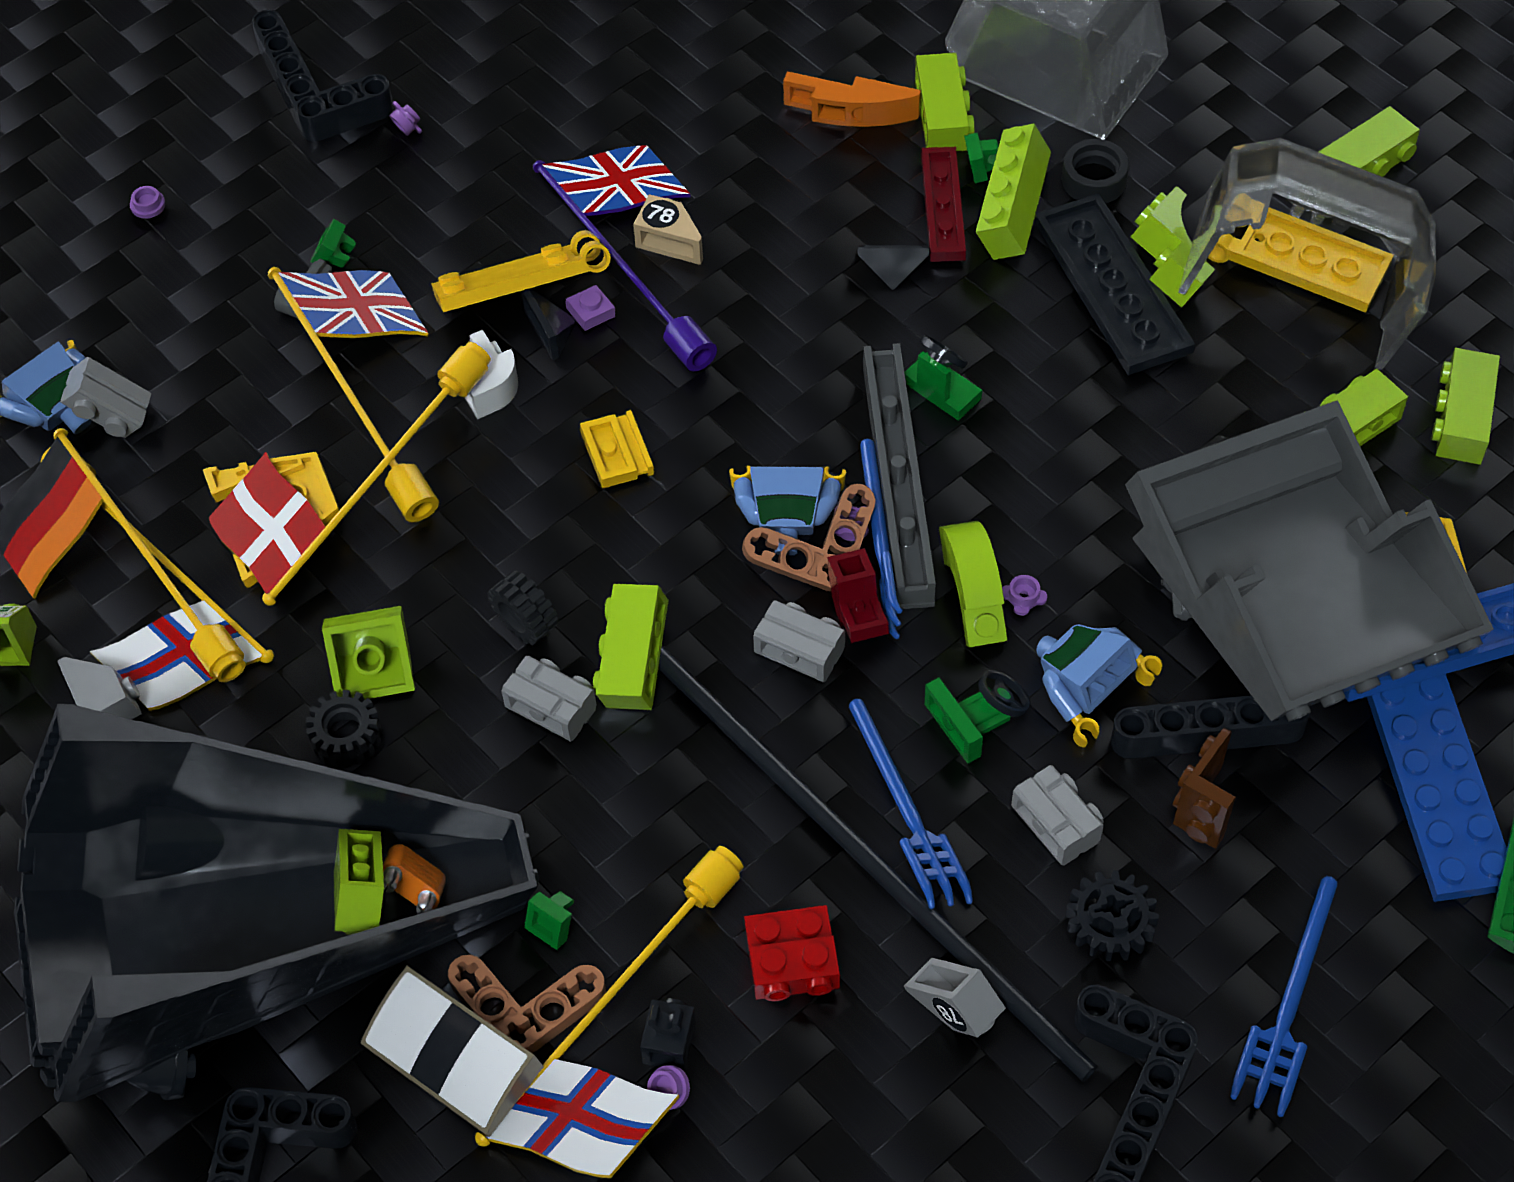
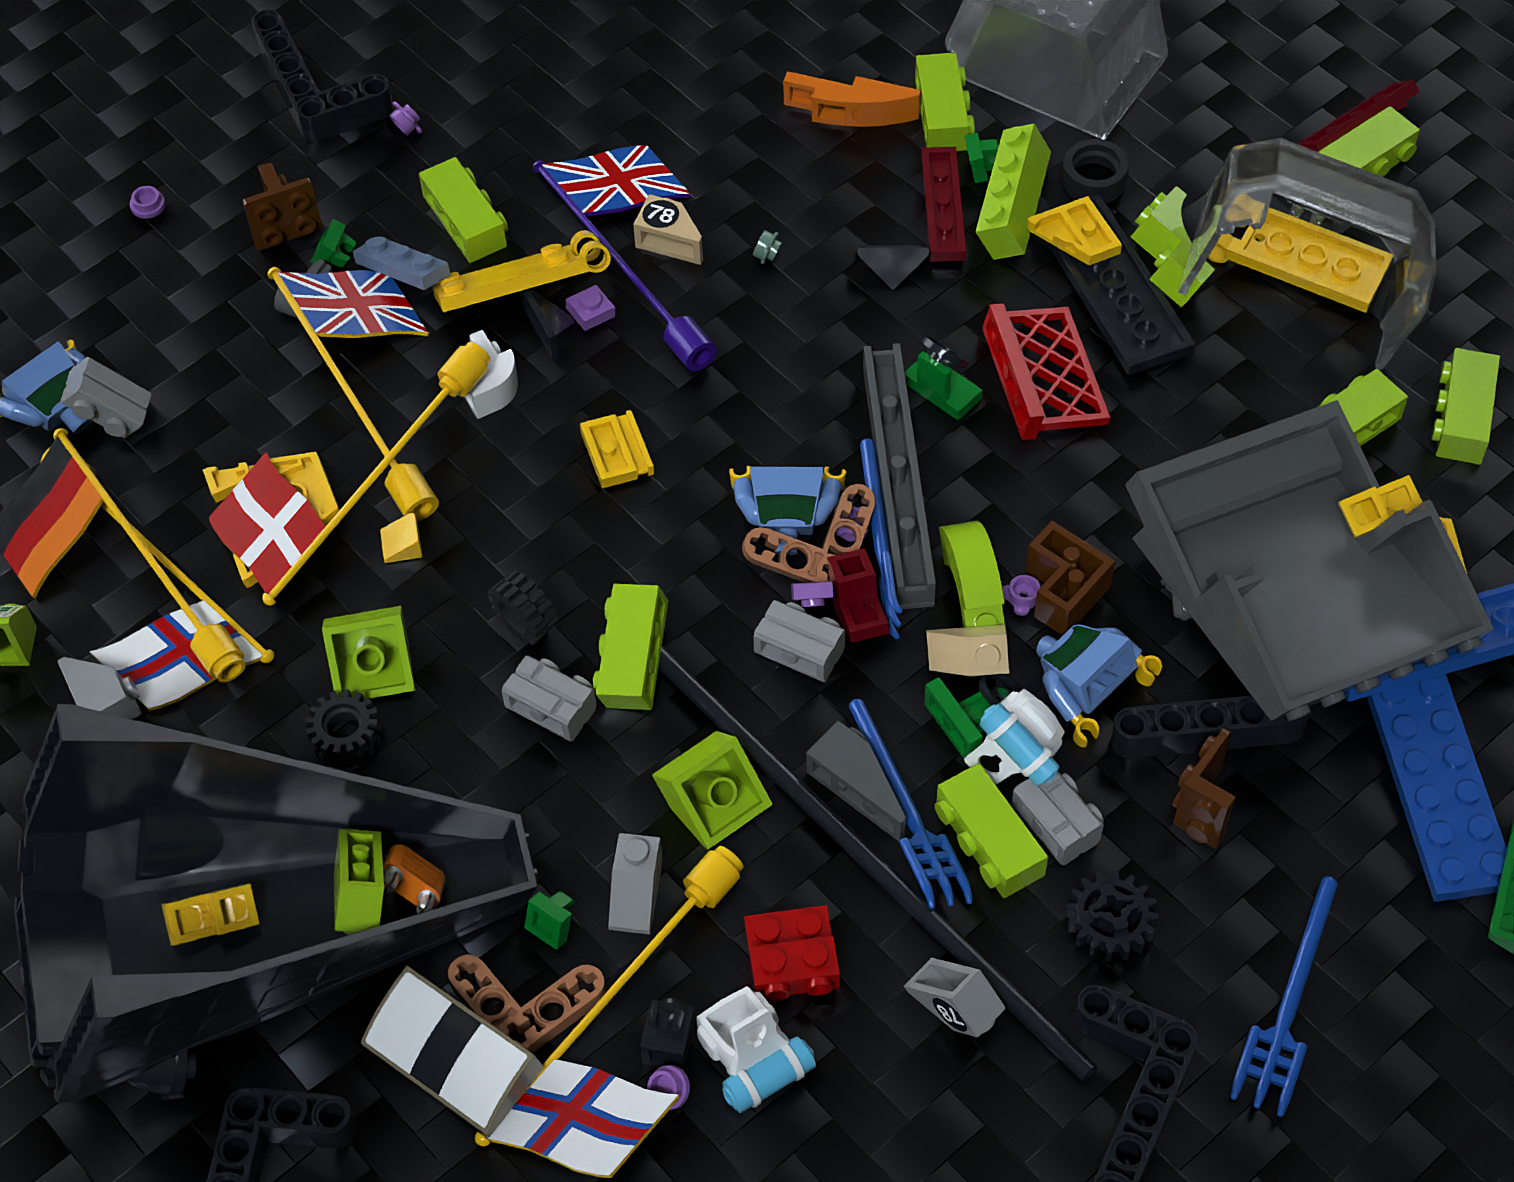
none -> yellow slope [161,883,260,946]
none -> reddish brown bracket [242,162,323,251]
none -> sand blue plate [353,236,451,290]
none -> yellow slope [380,513,422,563]
none -> lime brick [419,157,508,263]
none -> light grey slope [608,833,663,934]
none -> lime slope [652,731,773,850]
none -> white piece [697,986,816,1113]
none -> sand green plate [753,230,782,264]
none -> medium lavender plate [791,581,833,607]
none -> dark grey slope [806,721,906,842]
none -> tan slope [926,625,1009,676]
none -> lime brick [935,763,1048,898]
none -> piece [964,689,1065,786]
none -> red fence [982,303,1110,440]
none -> reddish brown brick [1026,521,1115,635]
none -> yellow wing [1027,196,1122,266]
none -> dark red plate [1295,80,1419,158]
none -> yellow slope [1338,475,1422,538]

